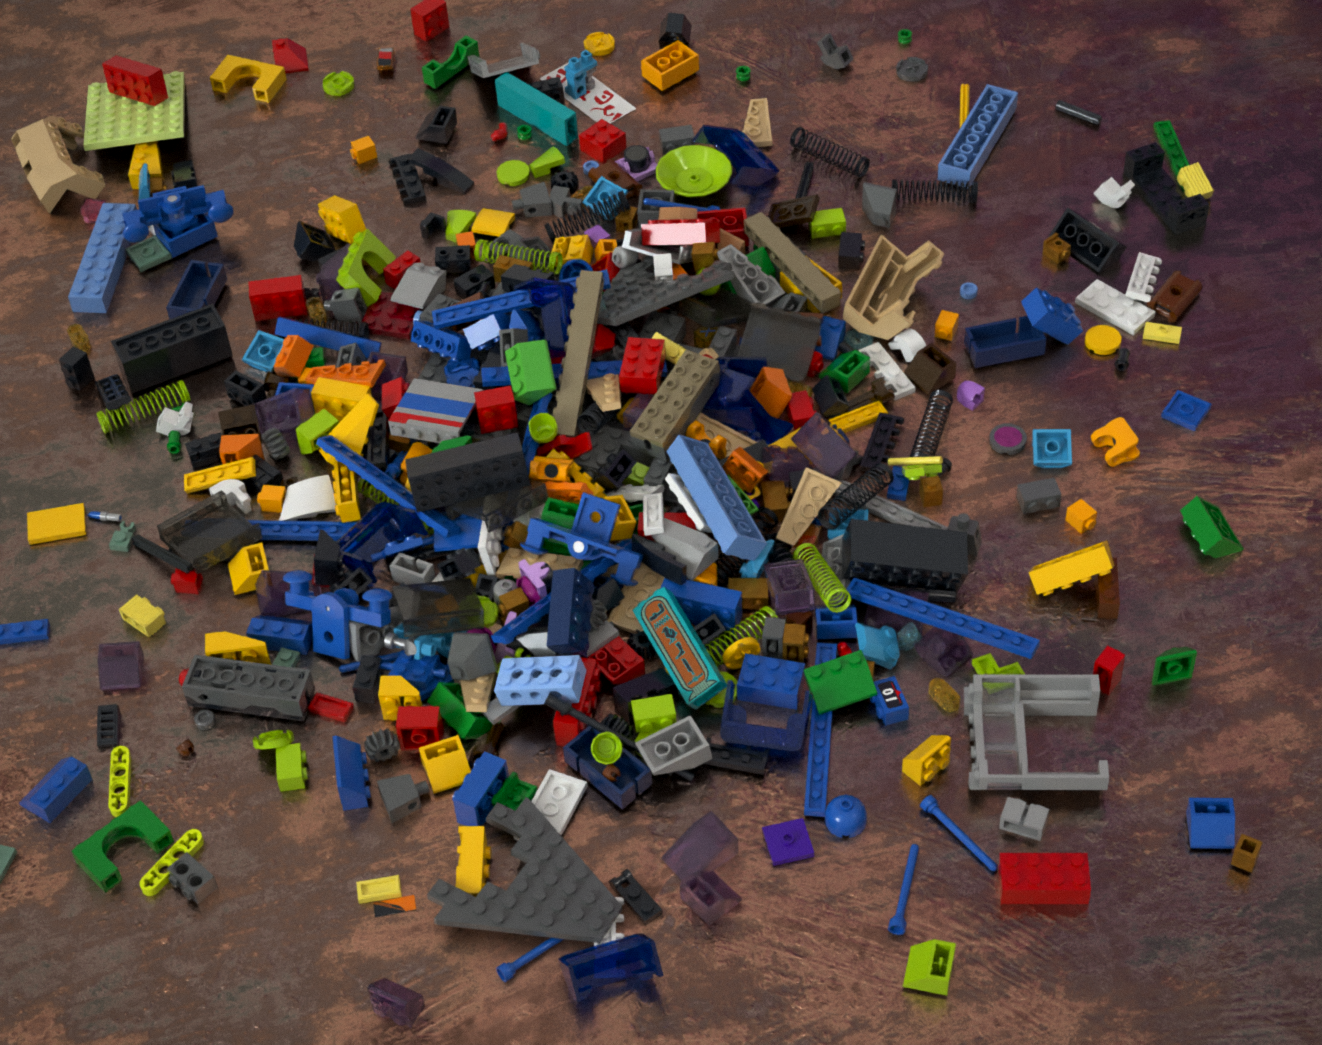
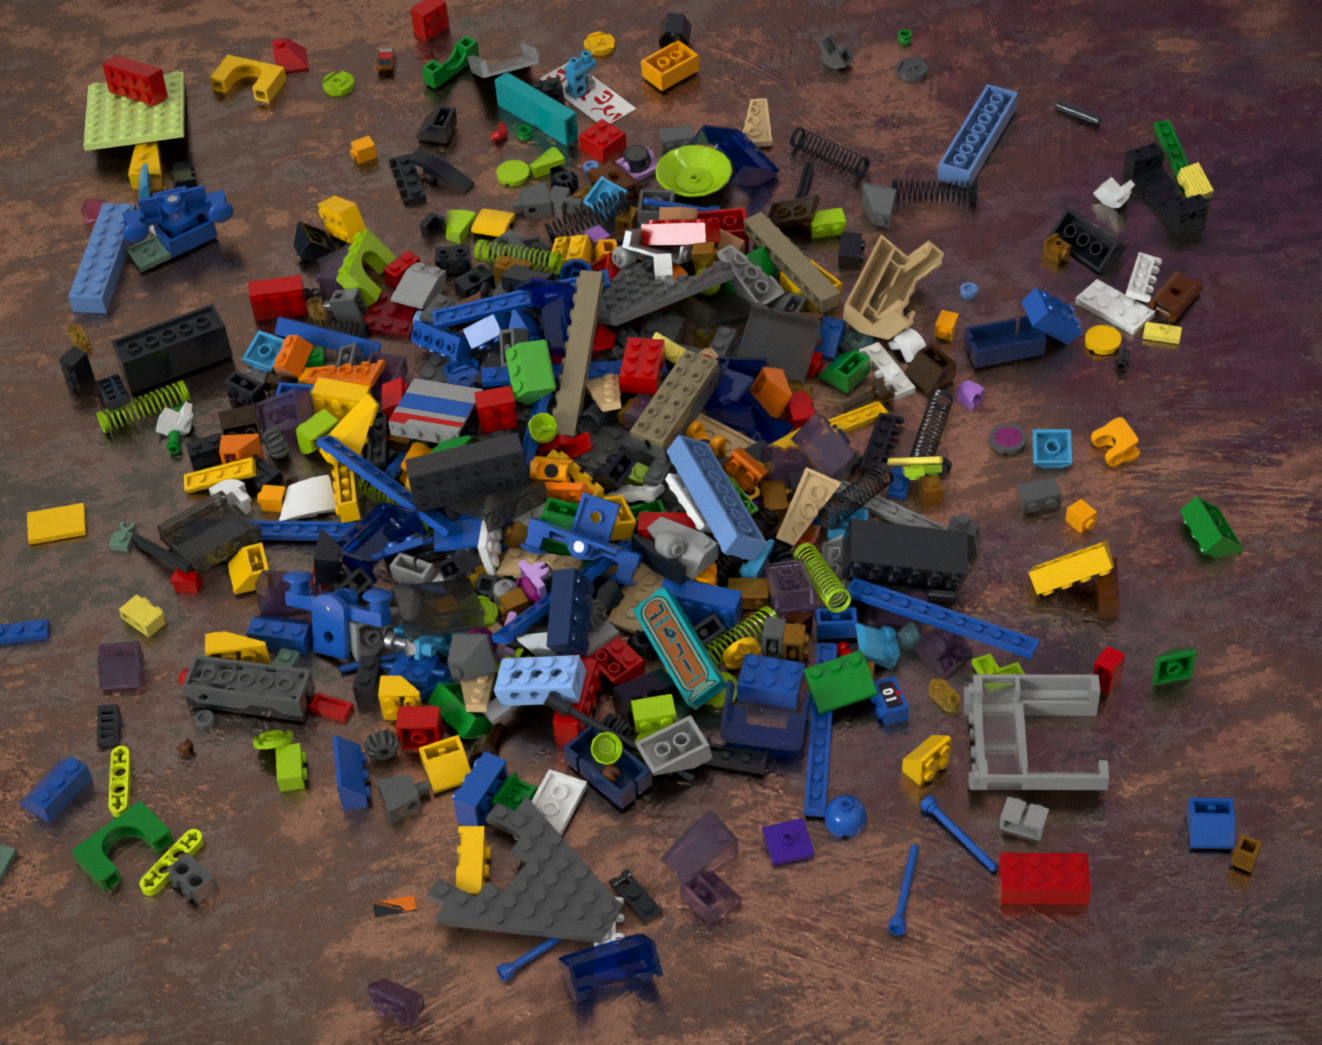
tan wedge [11,115,106,214] -> none
light grey piece [87,511,122,522] -> none
dark blue piece [166,260,227,319] -> none
light yellow tile [356,875,402,904] -> none
orange brick [456,231,476,258] -> none
white tile [643,493,664,536] -> none
green bush [736,66,751,81] -> none
black brick [812,375,850,419] -> none
lime slope [903,939,956,996] -> none
yellow axle [960,84,969,128] -> none
blue tile [1161,390,1212,431] -> none
none -> light grey head [655,531,684,559]

